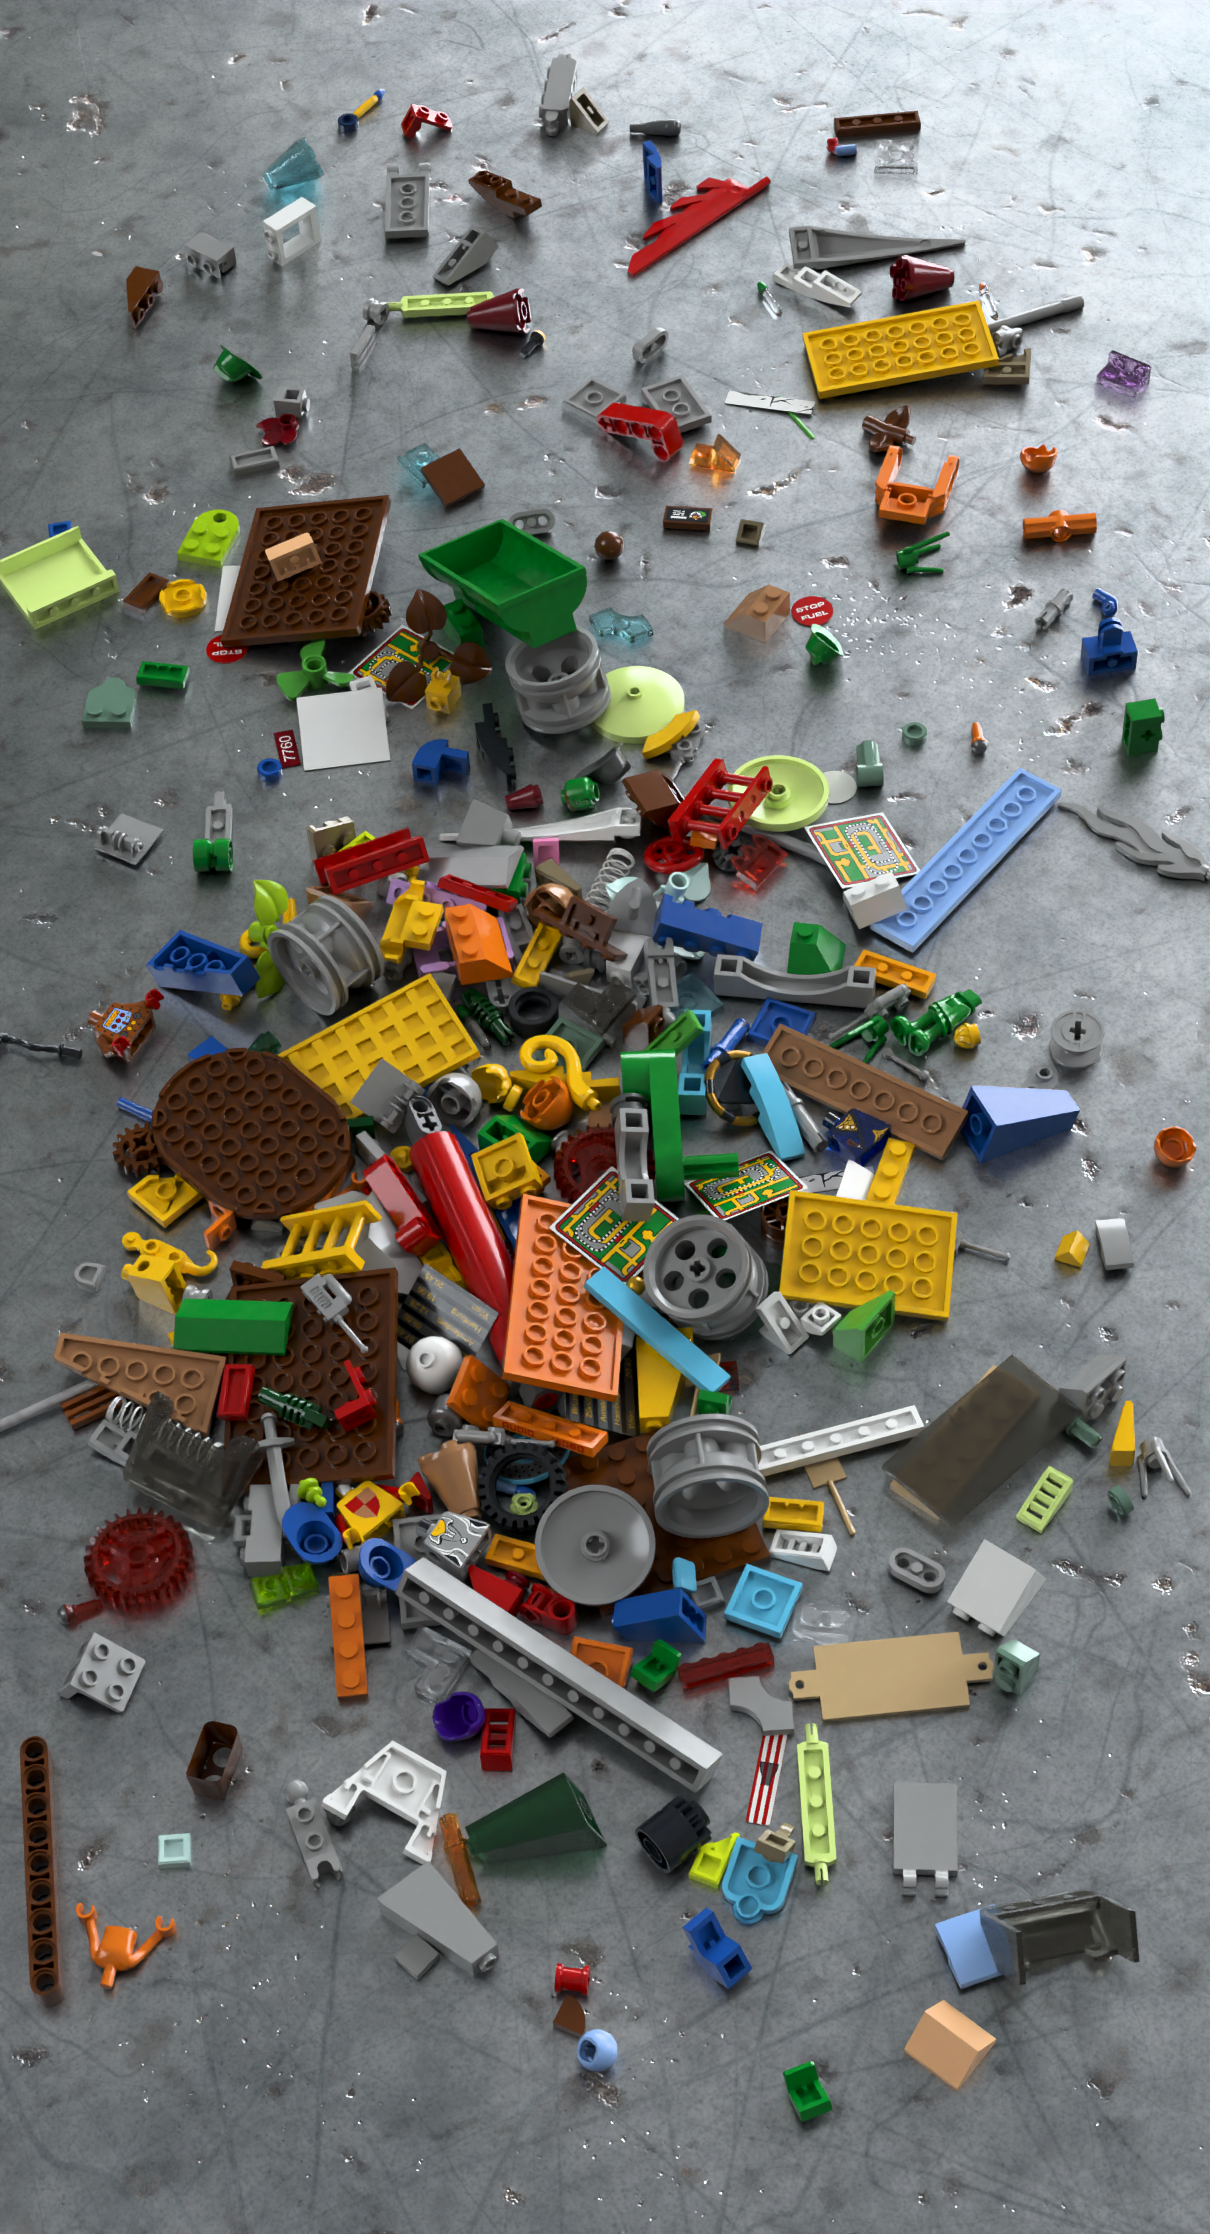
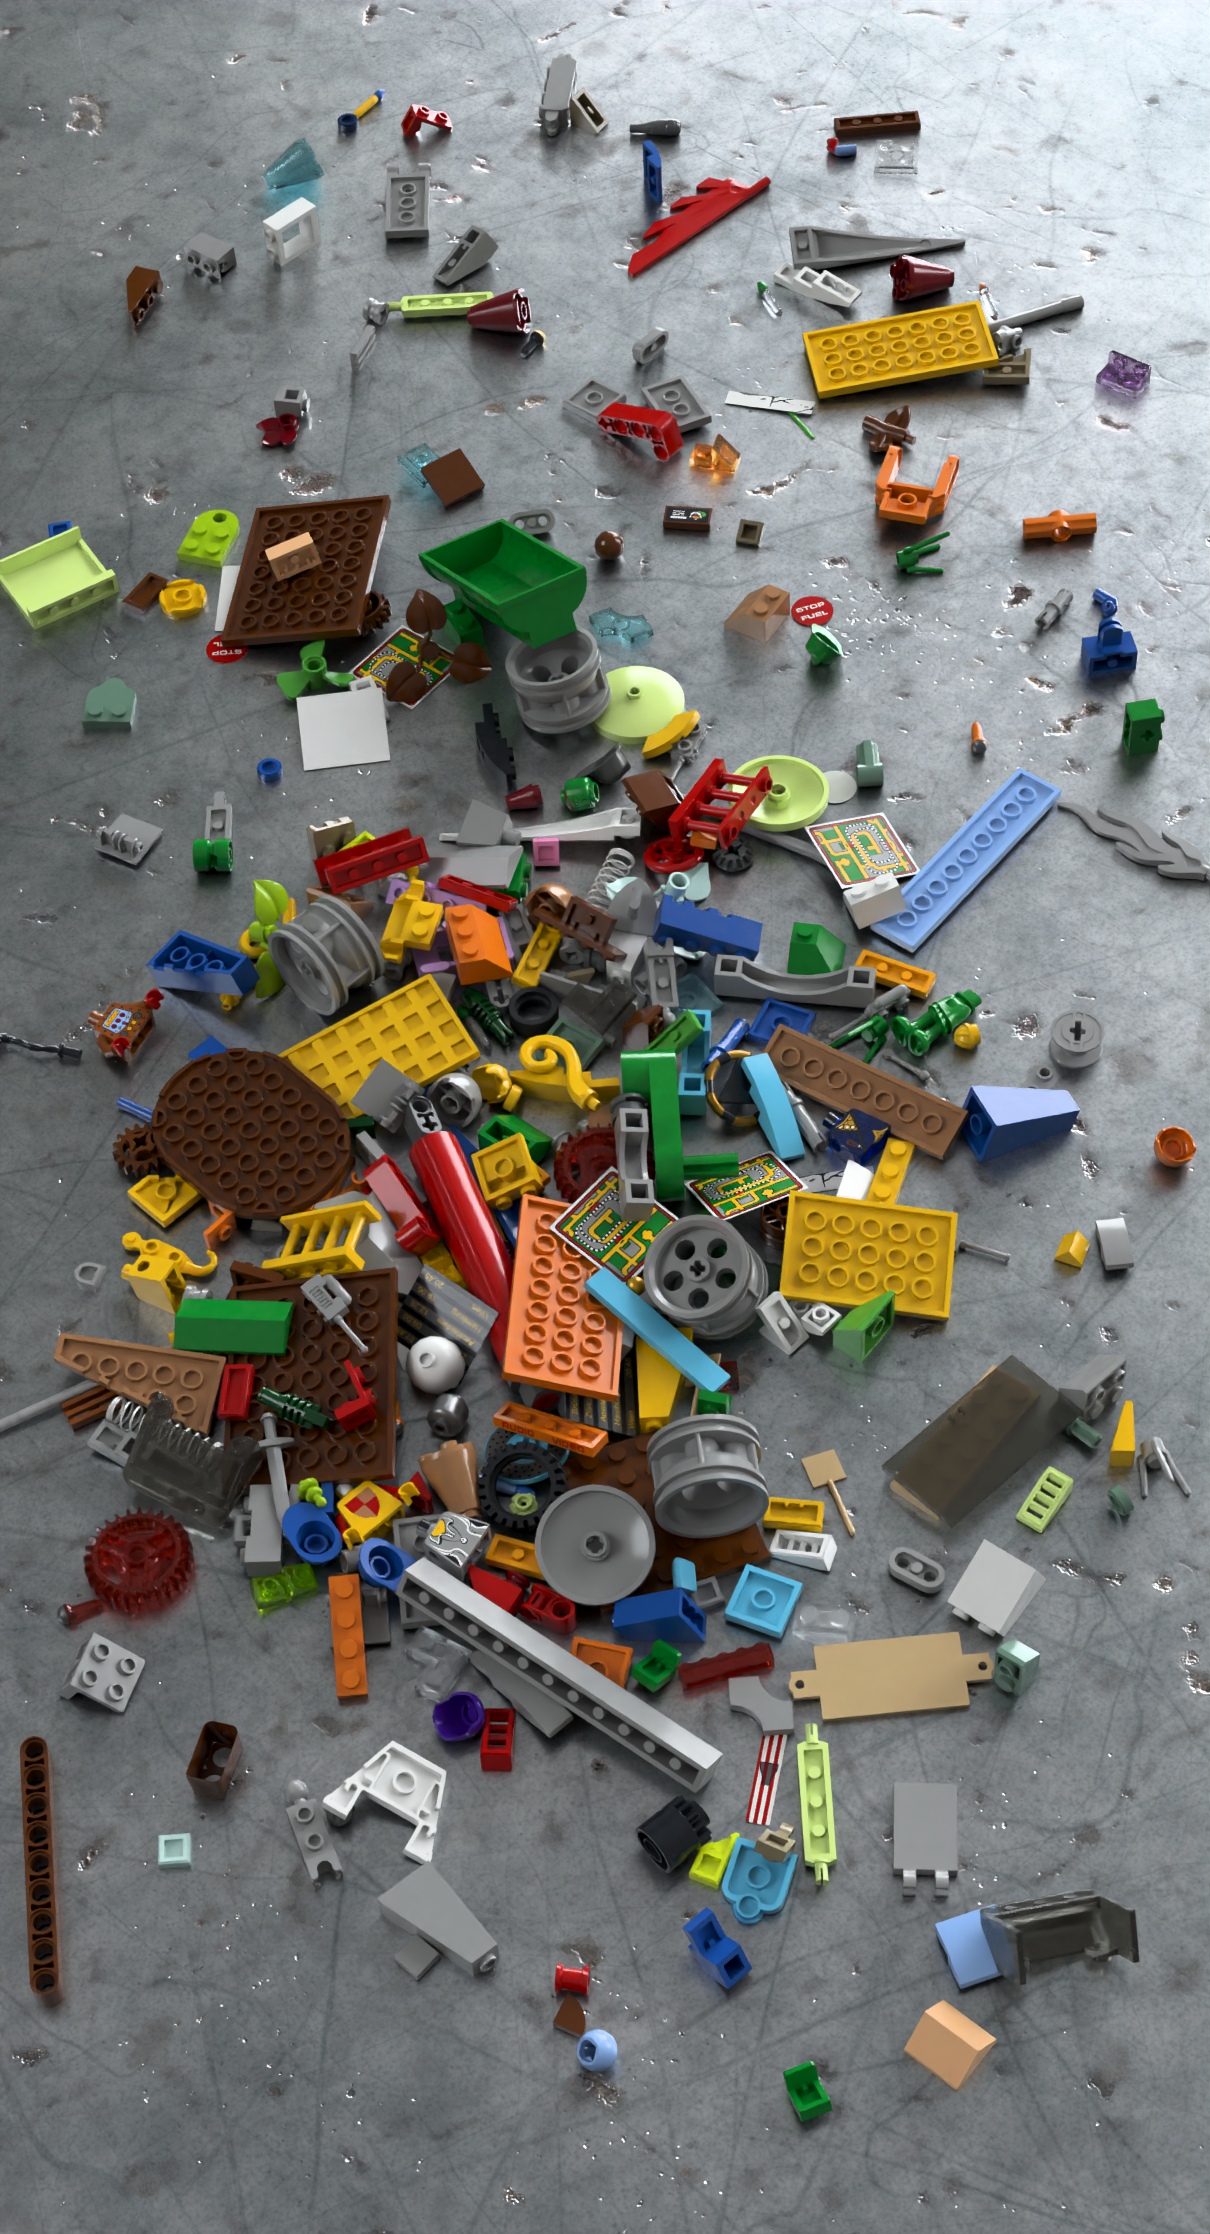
orange piece [76,1903,176,1989] -> none
green plate [136,661,190,689] -> none
green piece [213,345,263,382] -> none
light grey tile [229,446,280,477] -> none
clear green cone [247,1031,282,1055] -> none
dark red sticker [274,729,301,768] -> none
yellow tile [389,1146,414,1173] -> none
blue brick [412,739,470,785] -> none
yellow brick [425,667,461,714] -> none
clear orange pin [438,1813,482,1908] -> none
orange plate [446,1355,510,1431] -> none
light grey piece [453,1425,556,1449] -> none
clear green slope [465,1772,607,1864] -> none
reddish brown slope [468,170,542,219] -> none
orange cylinder [520,1076,574,1131] -> none
dark tan slope [535,858,582,899] -> none
clear red plate [731,834,788,891] -> none
white plate [758,1405,924,1476] -> none
sand green tile [902,722,927,746] -> none
orange hair [1020,444,1058,473] -> none

